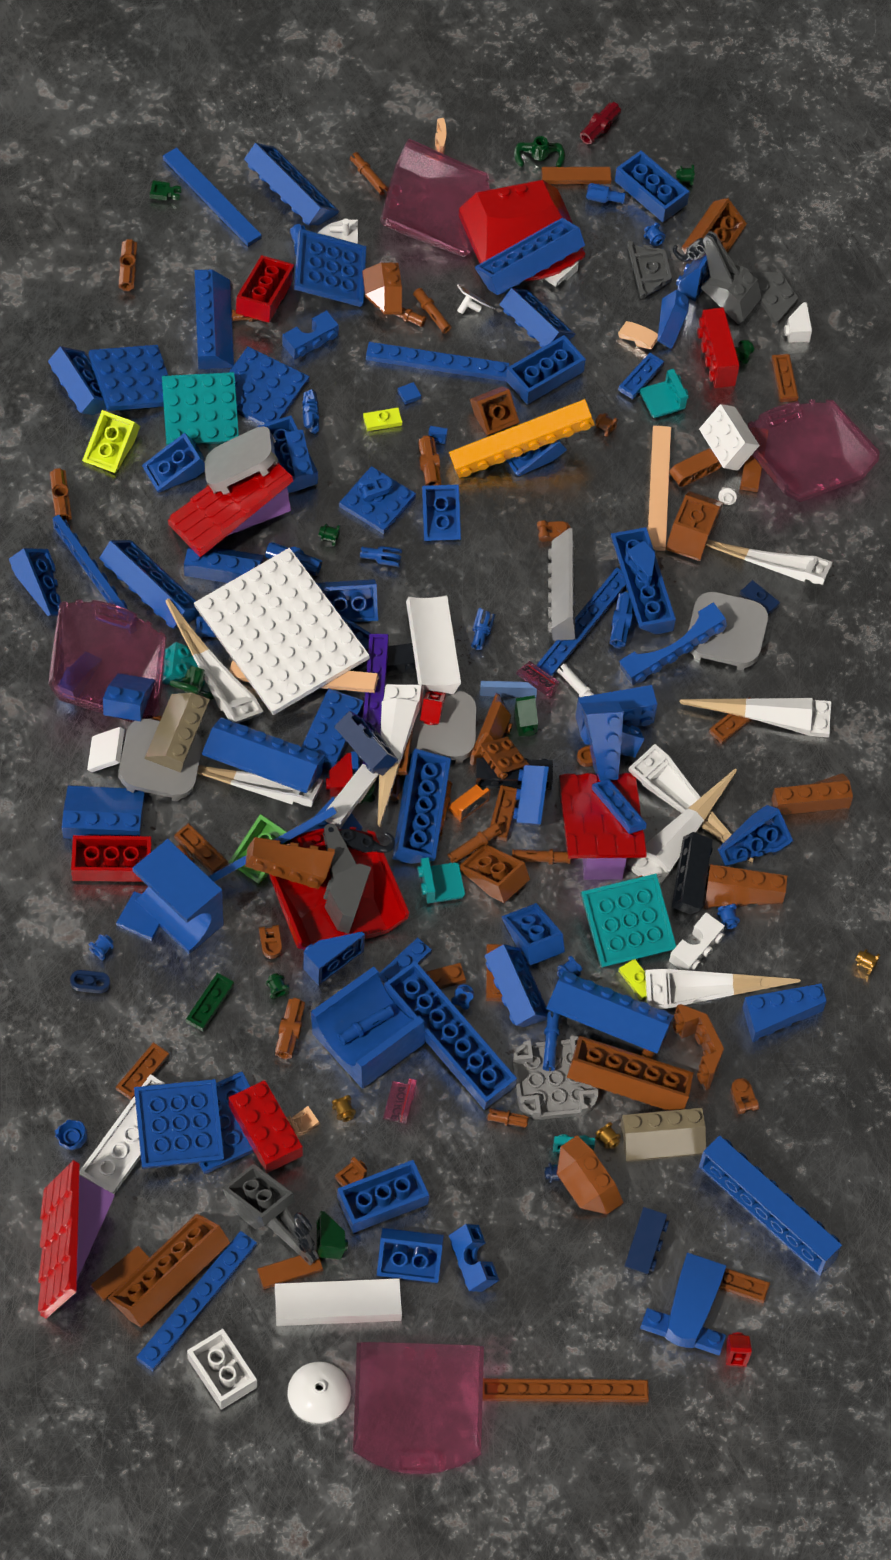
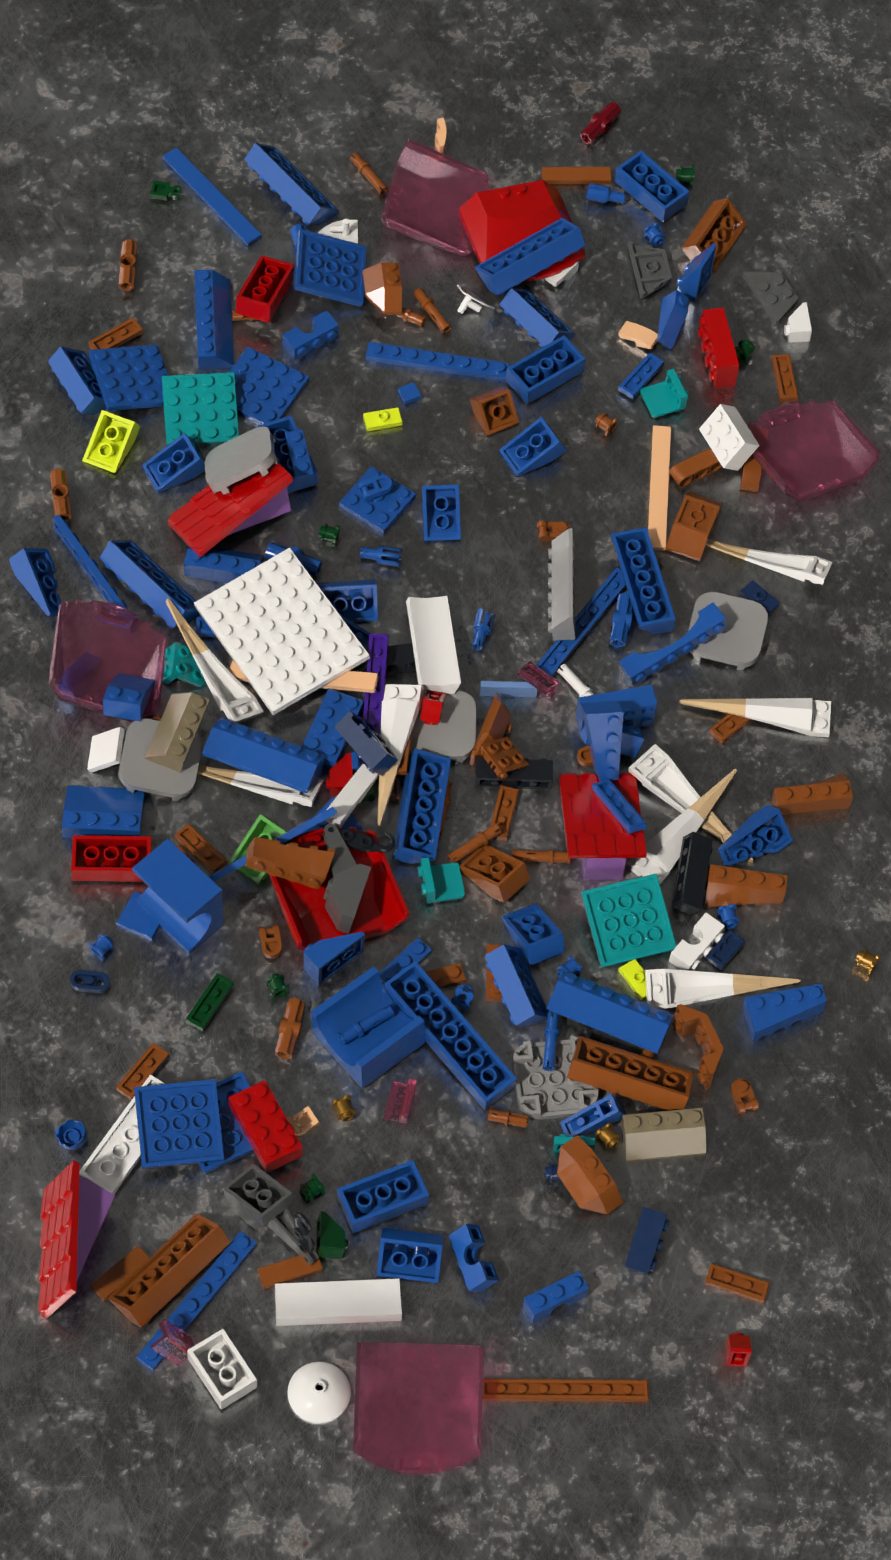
dark green piece [169,666,214,700] -> none
blue hinge [302,389,319,434] -> none
dark orange bracket [335,1157,367,1187] -> none
dark orange piece [418,435,441,486] -> none
blue tile [428,426,448,444] -> none
orange panel [448,784,490,822] -> none
light orange brick [449,399,595,478] -> none
blue slope [513,765,549,827] -> none
dark green piece [514,136,565,167] -> none
dark green slope [514,695,538,737] -> none
blue slope [625,541,655,587] -> none
blue slope [640,1252,726,1356] -> none
dark grey slope [673,231,761,324] -> none
blue brick [699,1135,842,1276] -> none
white plate [718,487,737,505] -> none
none -> dark orange plate [88,318,143,350]
none -> clear pink panel [151,1319,194,1366]
none -> dark green brick [299,1174,325,1202]
none -> blue arch [523,1271,589,1324]
none -> blue slope [560,1094,627,1137]
none -> dark blue plate [706,929,746,970]

